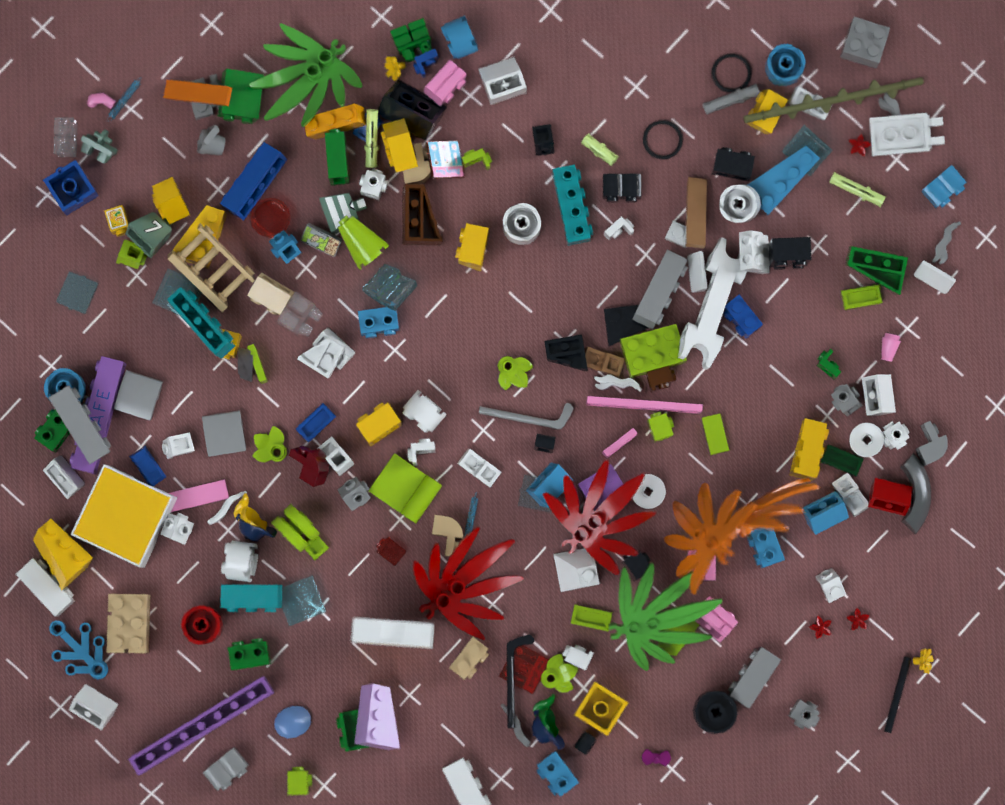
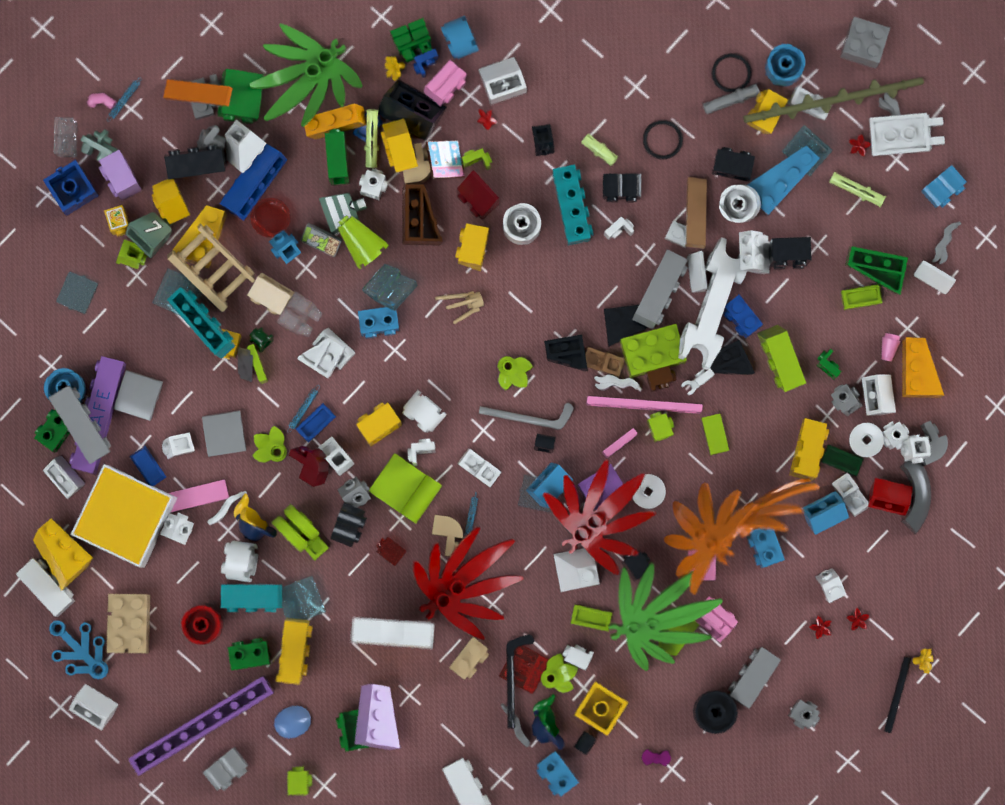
none -> lavender brick [98,150,142,201]
none -> black slope [164,144,227,180]
none -> white slope [225,120,266,173]
none -> dark green brick [249,327,274,353]
none -> yellow wedge [276,618,312,684]
none -> medium azure piece [287,385,320,433]
none -> black brick [331,503,367,548]
none -> tan plant [435,291,484,324]
none -> dark red slope [457,170,499,220]
none -> red plant [477,109,497,131]
none -> white plate [681,369,715,396]
none -> black wing [710,340,755,375]
none -> lime wedge [757,325,806,392]
none -> white brick [901,435,931,464]
none -> light orange wedge [902,337,944,398]

